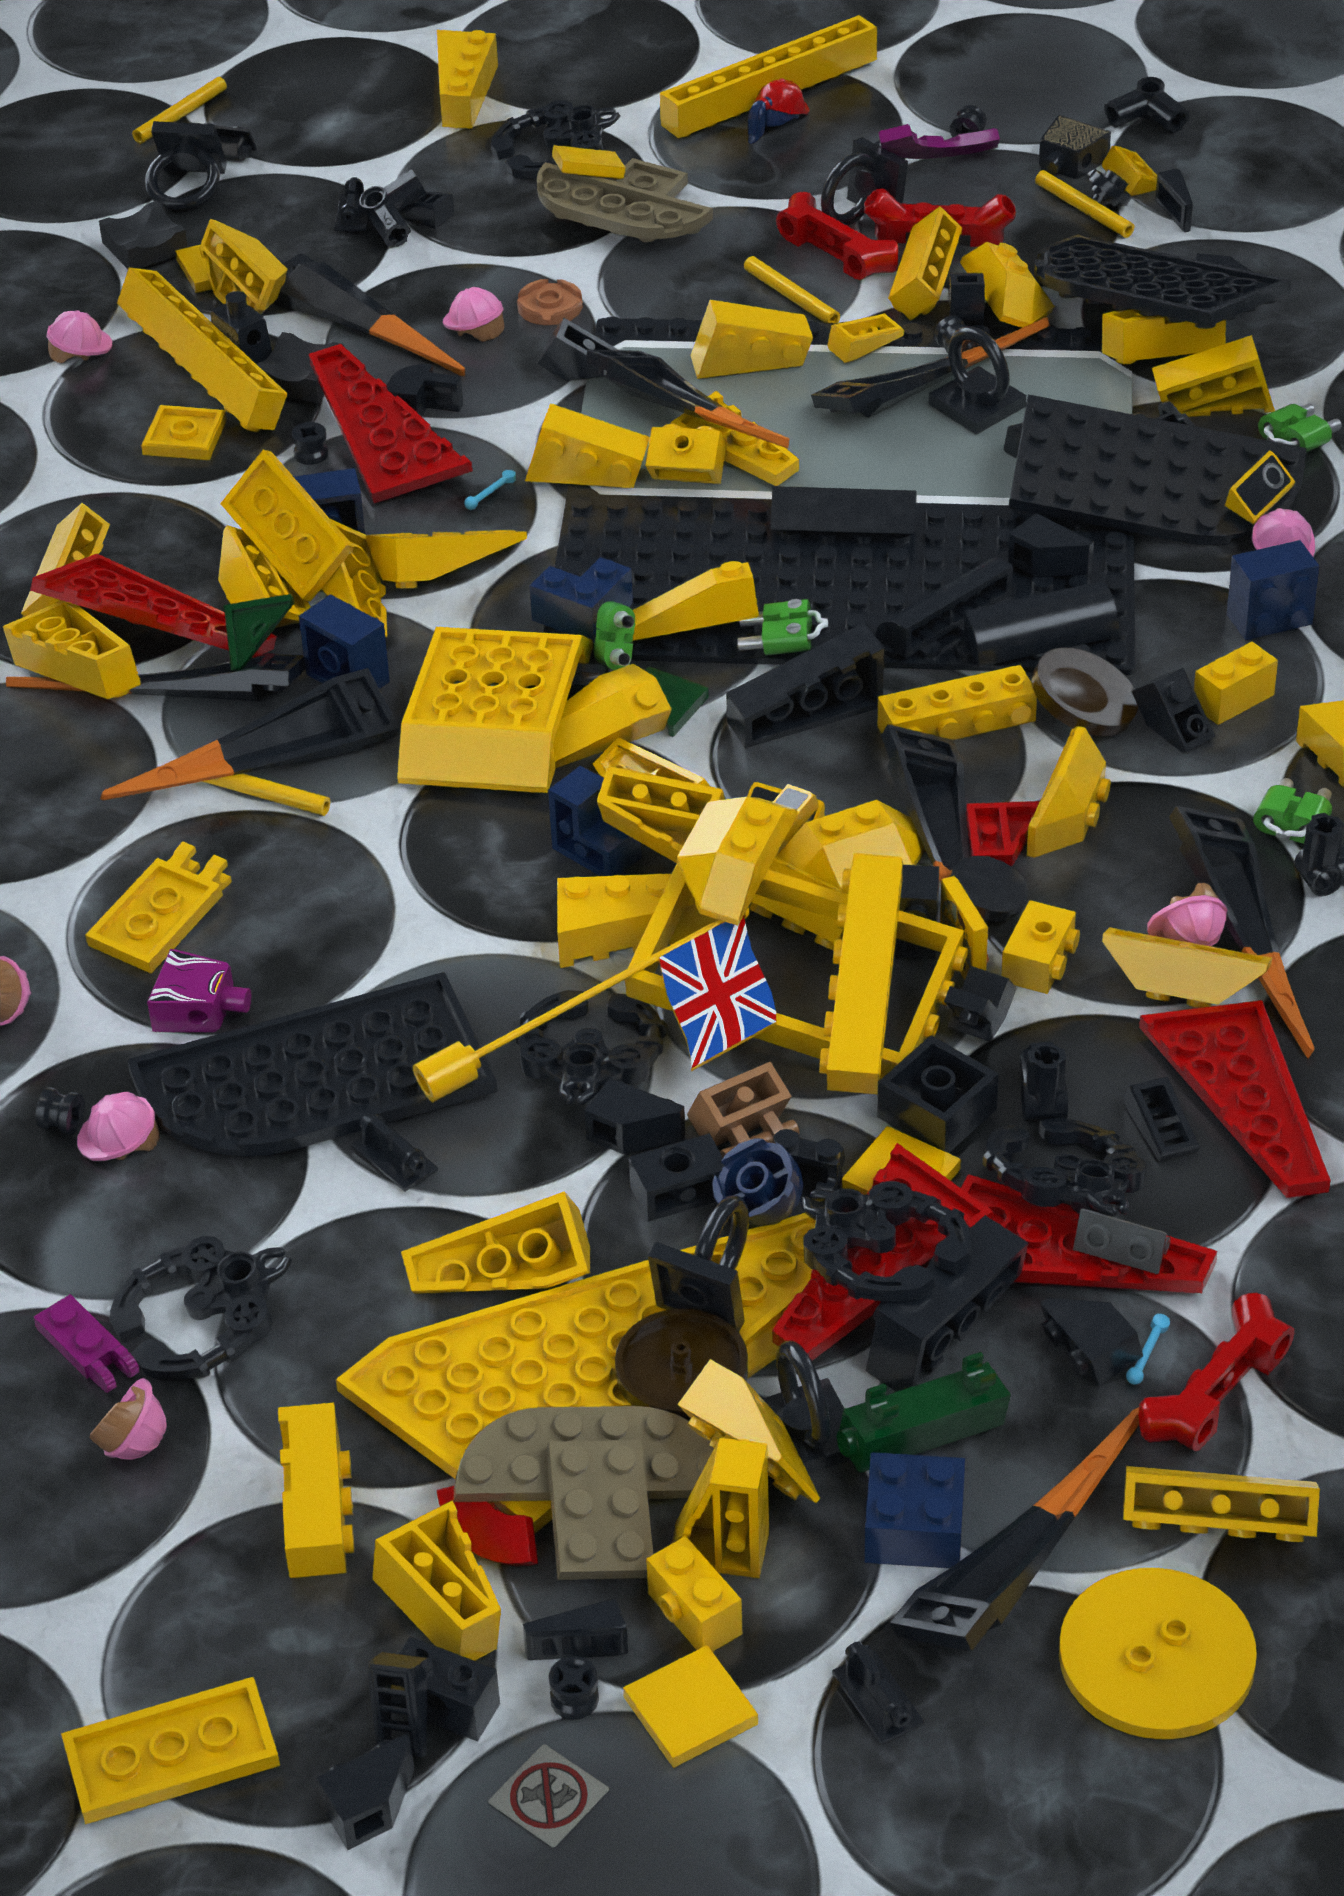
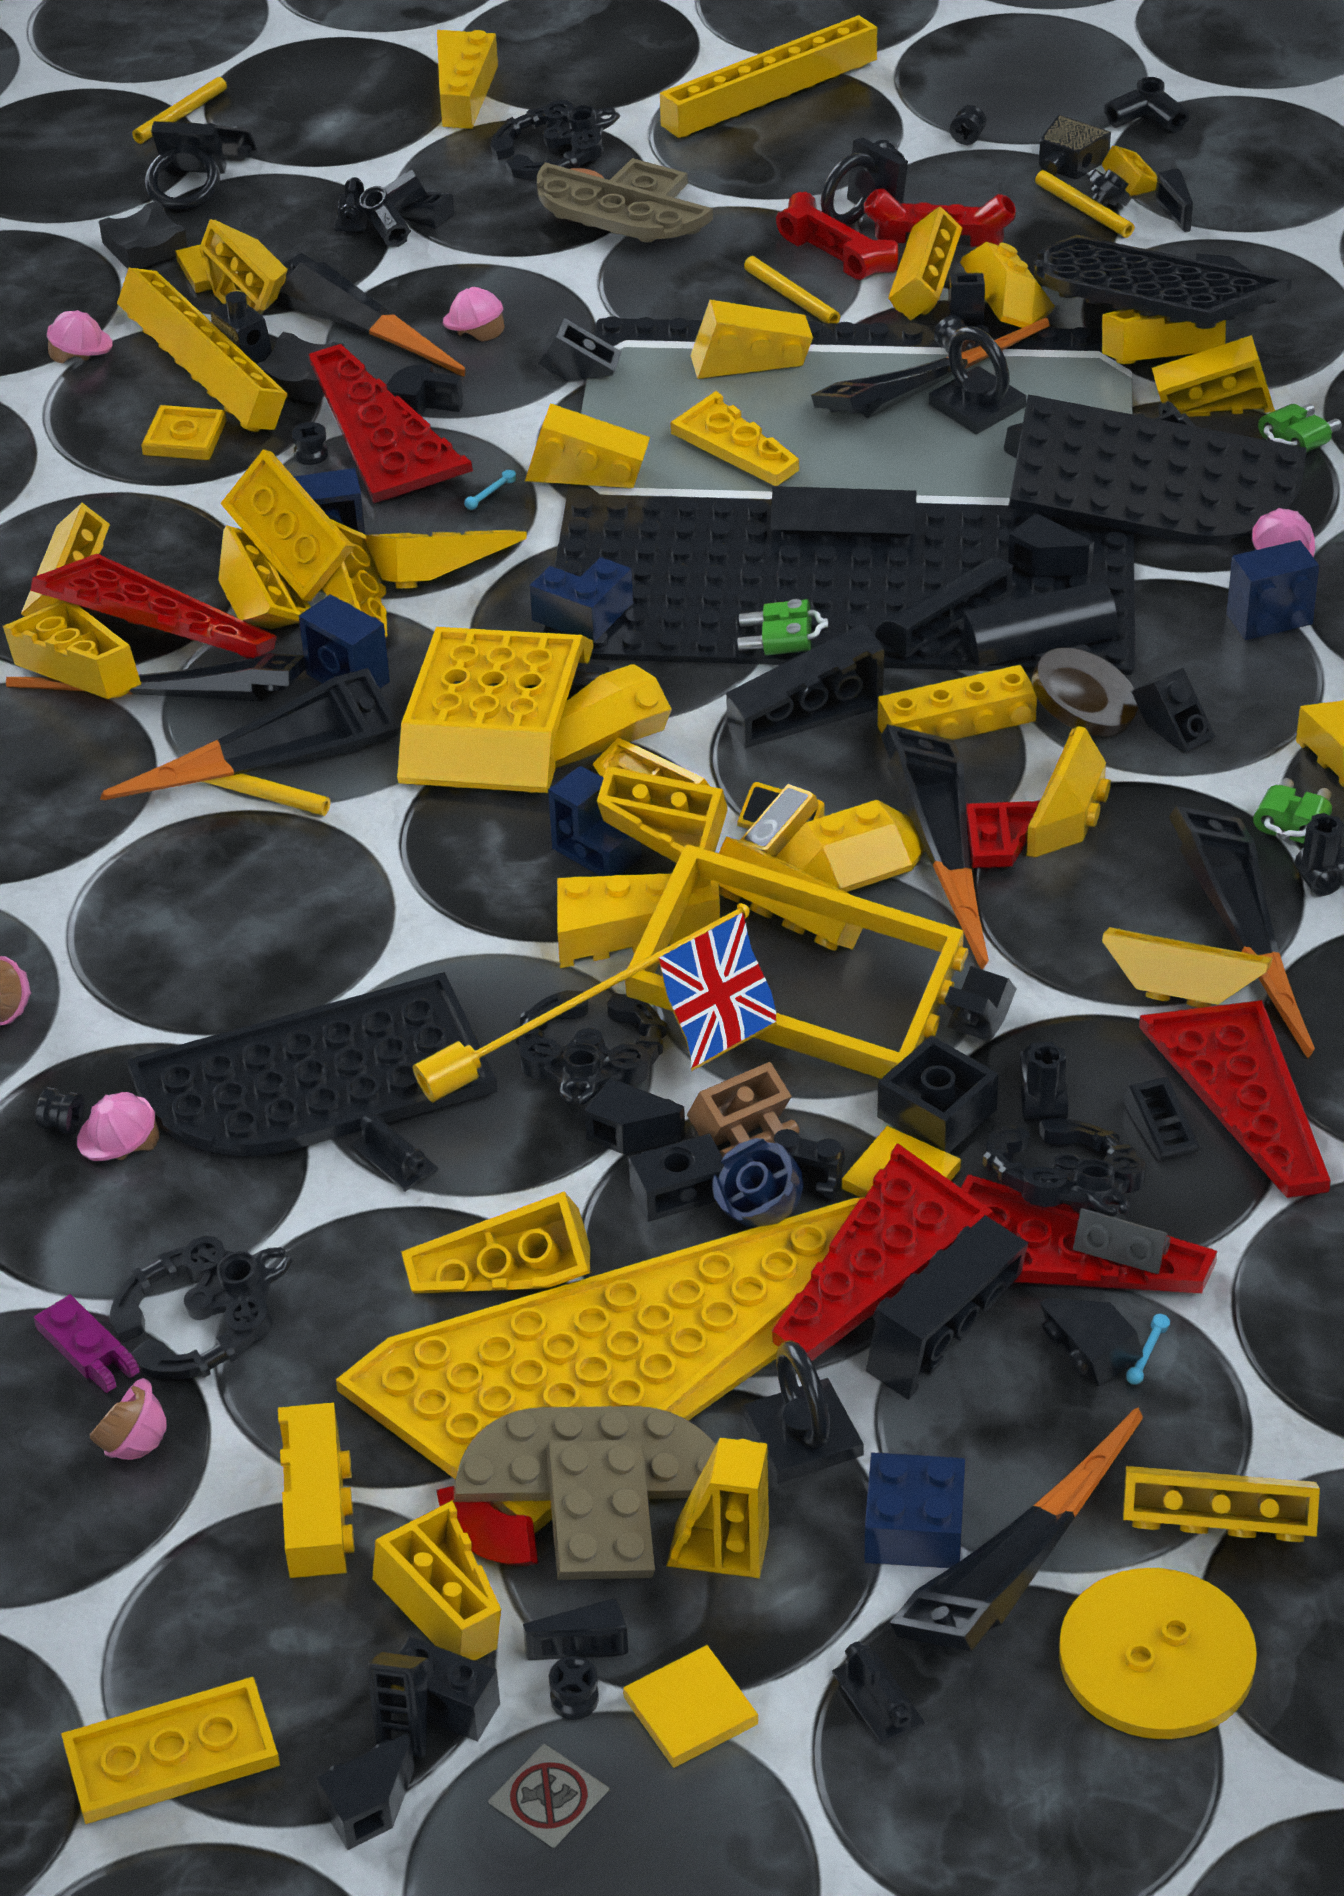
yellow tile [85,841,232,974] -> none
magenta torso [147,949,251,1032] -> none
dark green tile [224,594,294,672] -> none
nougat tile [517,279,583,325] -> none
yellow tile [552,145,626,179] -> none
black plate [585,350,790,448] -> none
bright green piece [594,601,635,670] -> none
dark brown piece [615,1309,748,1421] -> none
yellow wedge [632,561,759,641] -> none
yellow brick [645,424,727,484] -> none
dark green tile [646,667,709,737] -> none
yellow brick [646,1536,743,1652] -> none
black tile [648,1195,749,1333] -> none
yellow wedge [677,797,798,926] -> none
yellow slope [678,1359,820,1503] -> none
hair [748,78,810,144] -> none
black piece [800,1181,972,1302] -> none
yellow brick [819,853,903,1095] -> none
yellow slope [828,313,904,363] -> none
dark green brick [837,1352,1011,1473] -> none
magenta tile [878,124,1000,159] -> none
black brick [895,865,939,959] -> none
yellow tile [940,876,988,980] -> none
black tile [950,856,1028,921] -> none
yellow brick [1001,900,1080,994] -> none
red plate [1138,1293,1295,1452] -> none
bright pink piece [1147,883,1228,946] -> none
yellow brick [1194,642,1278,725] -> none
slope [1225,451,1295,525] -> none

